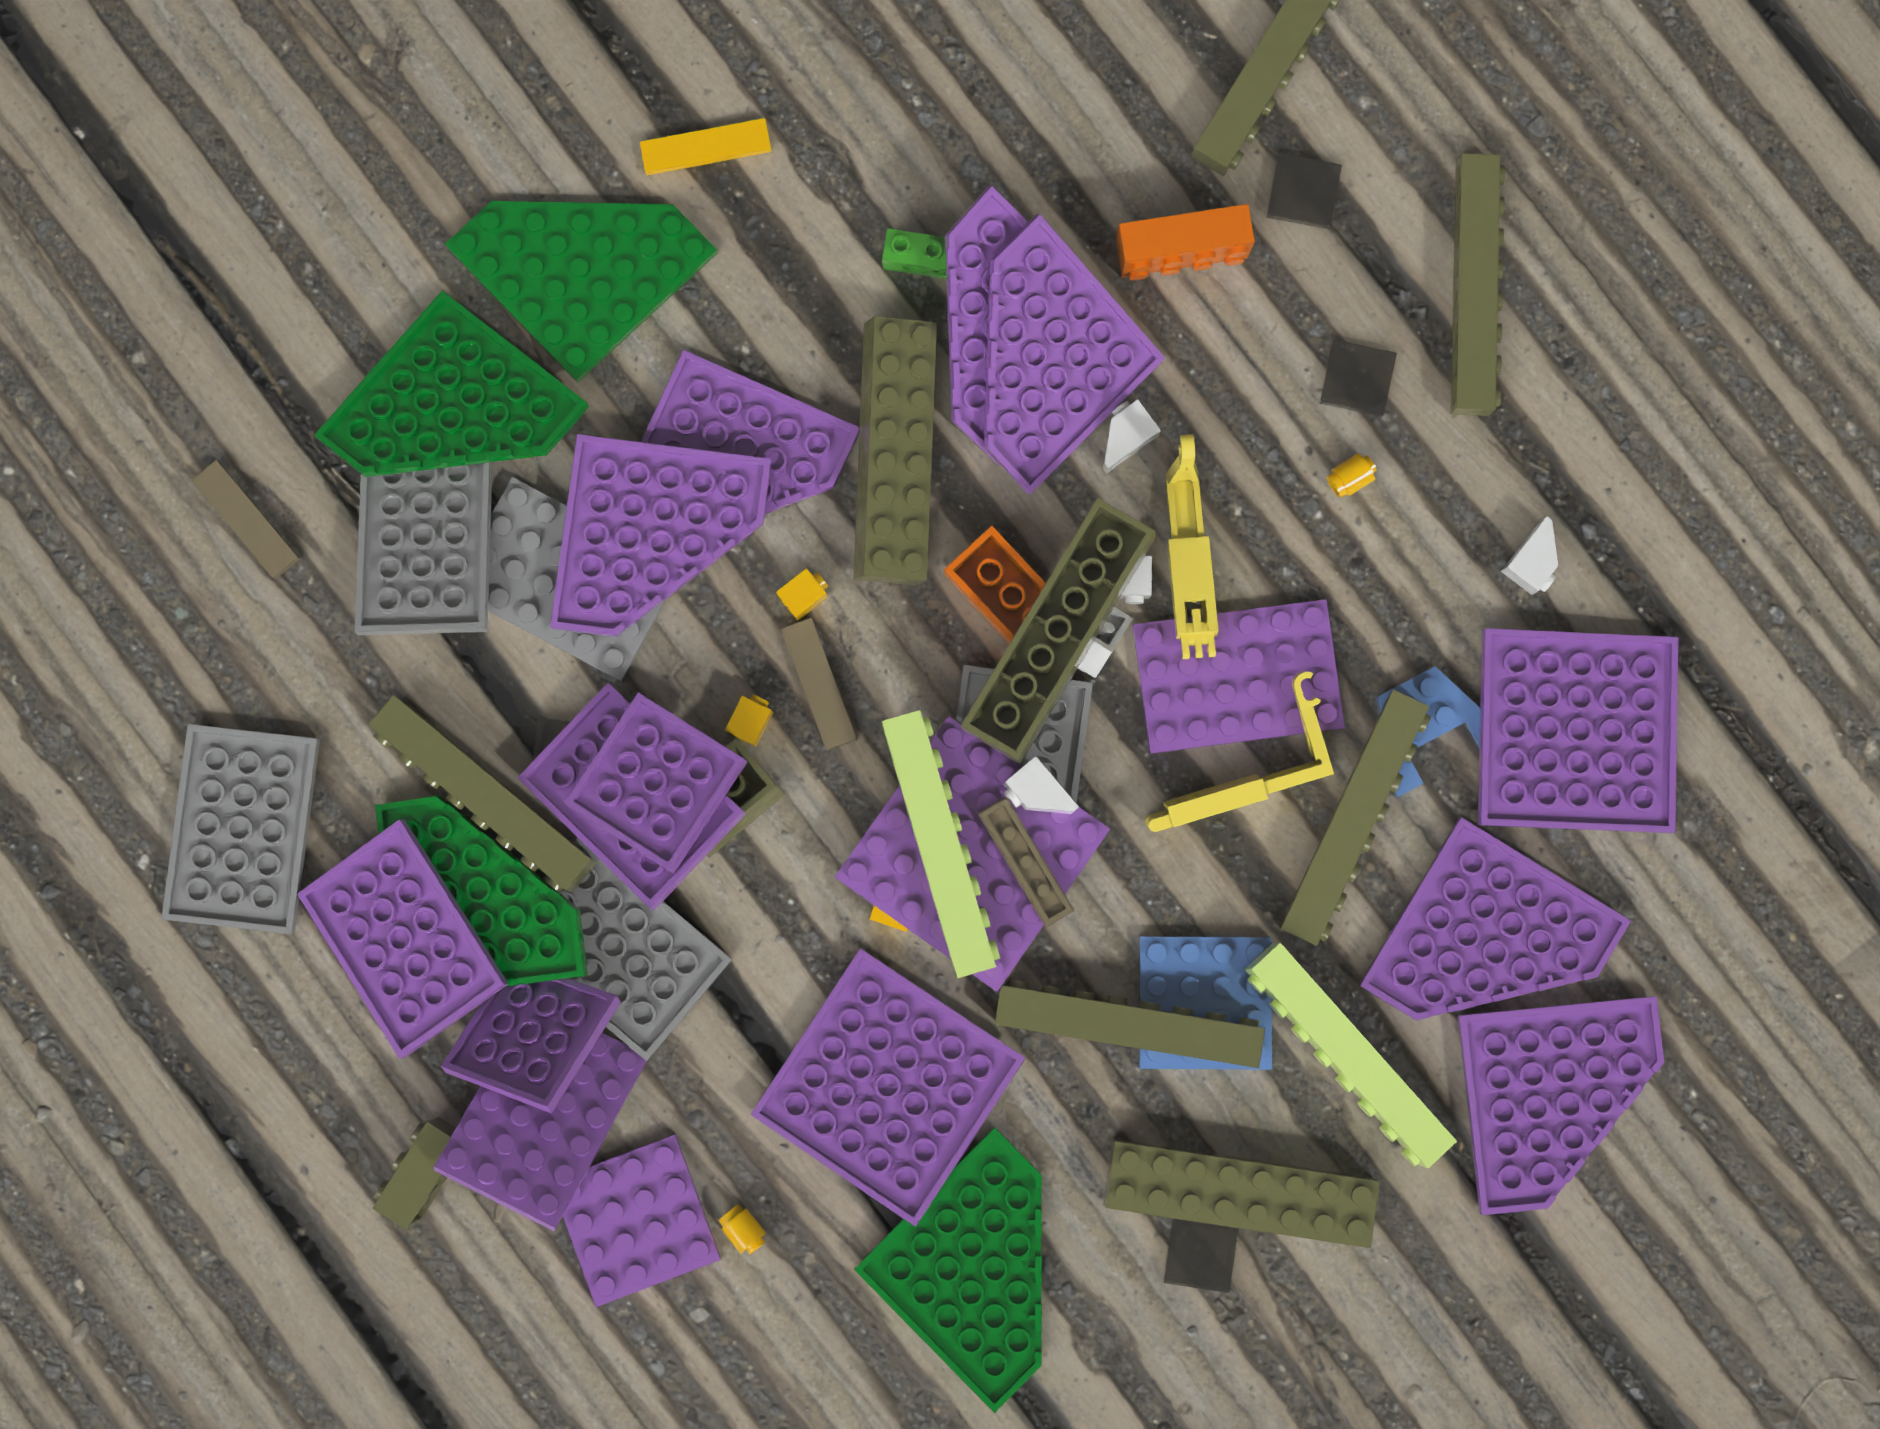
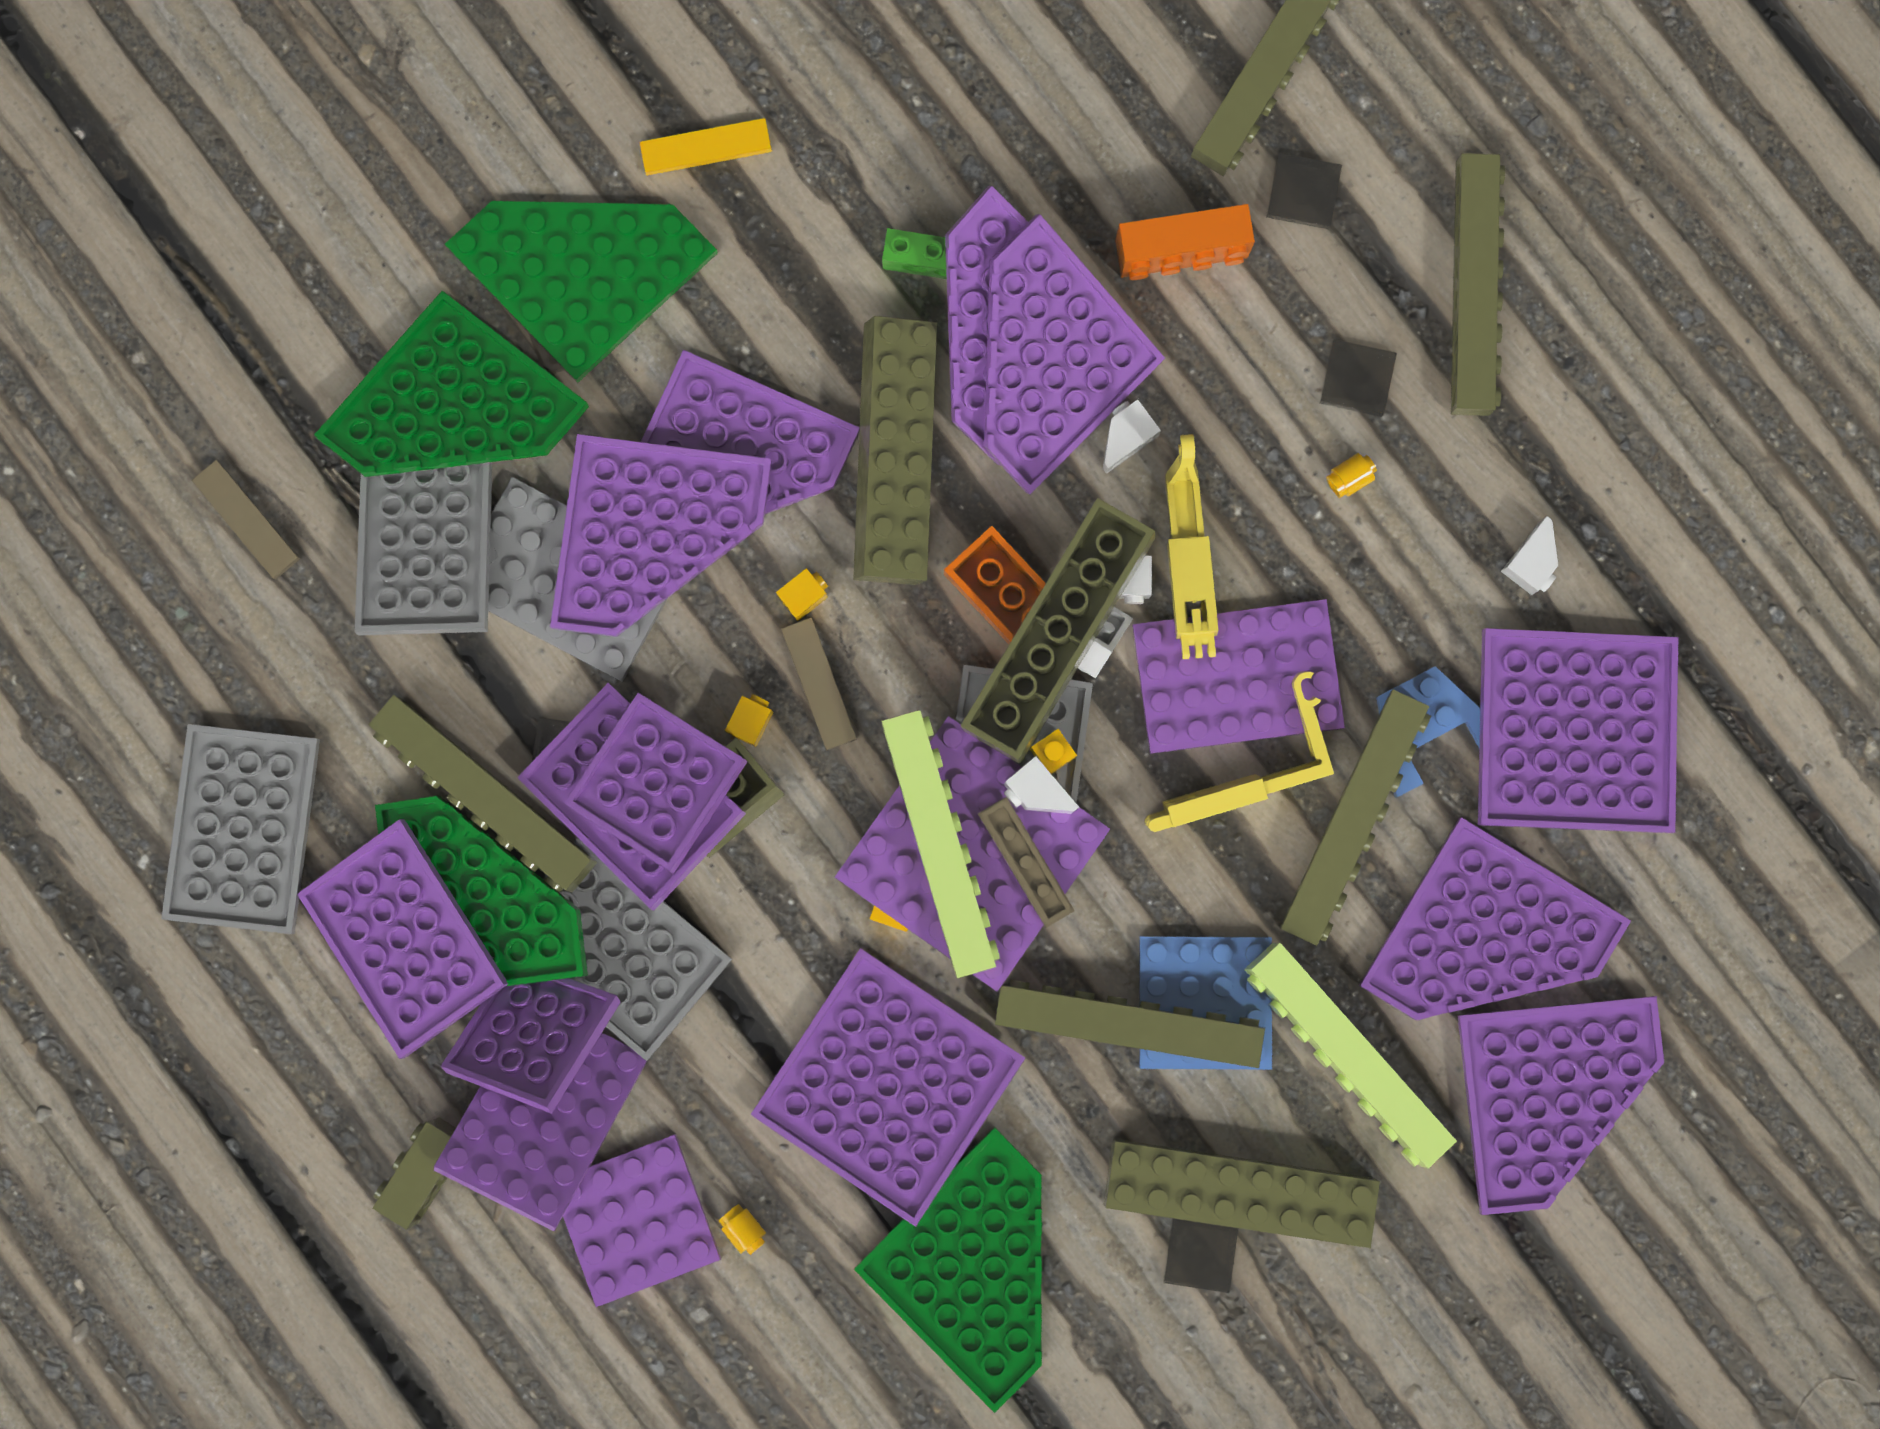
none -> yellow brick [1030,729,1077,775]

